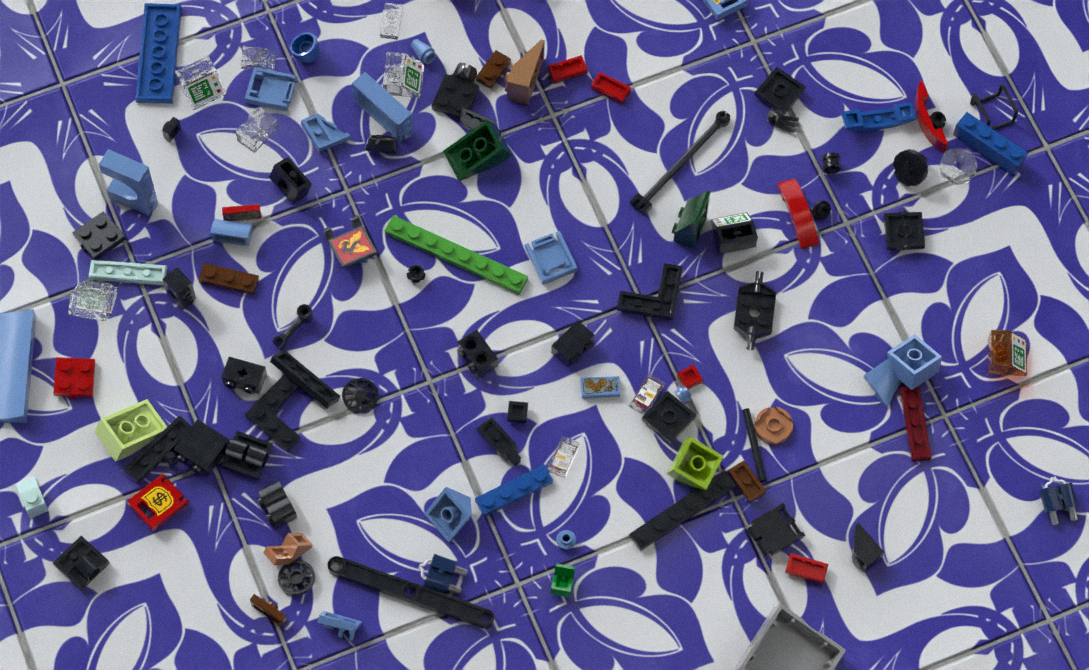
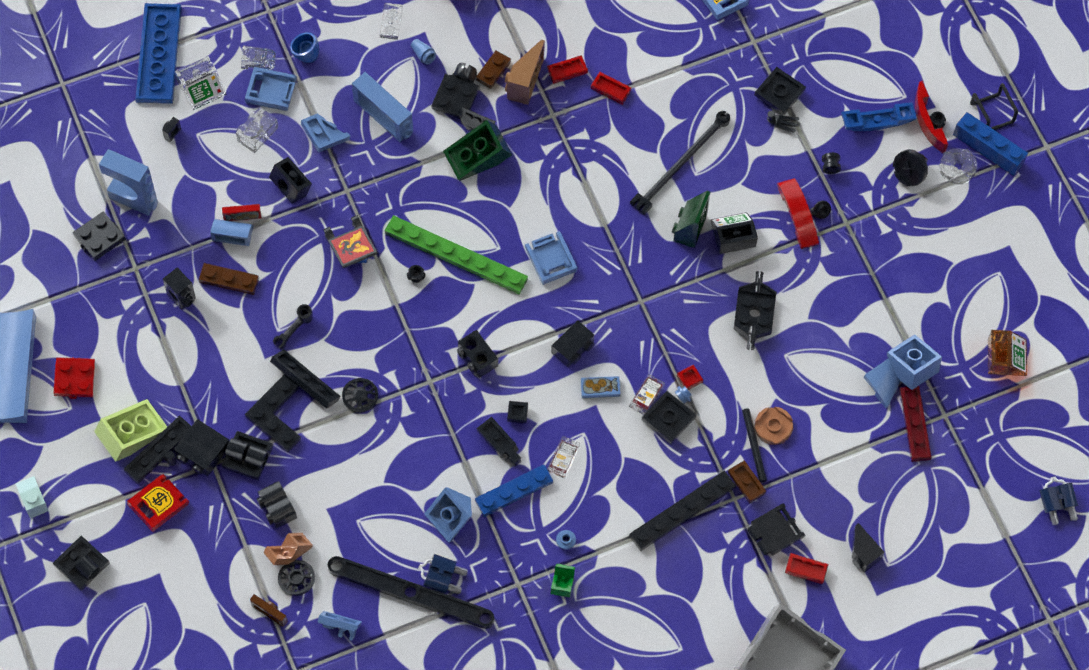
clear slope [68,279,118,321] -> none
light aqua tile [89,260,167,285] -> none
black brick [221,357,267,394] -> none
black piece [365,135,398,154] -> none
clear slope [383,52,424,98] -> none
black plate [617,263,683,320] -> none
lime slope [667,437,724,490] -> none
black plate [883,210,925,250] -> none

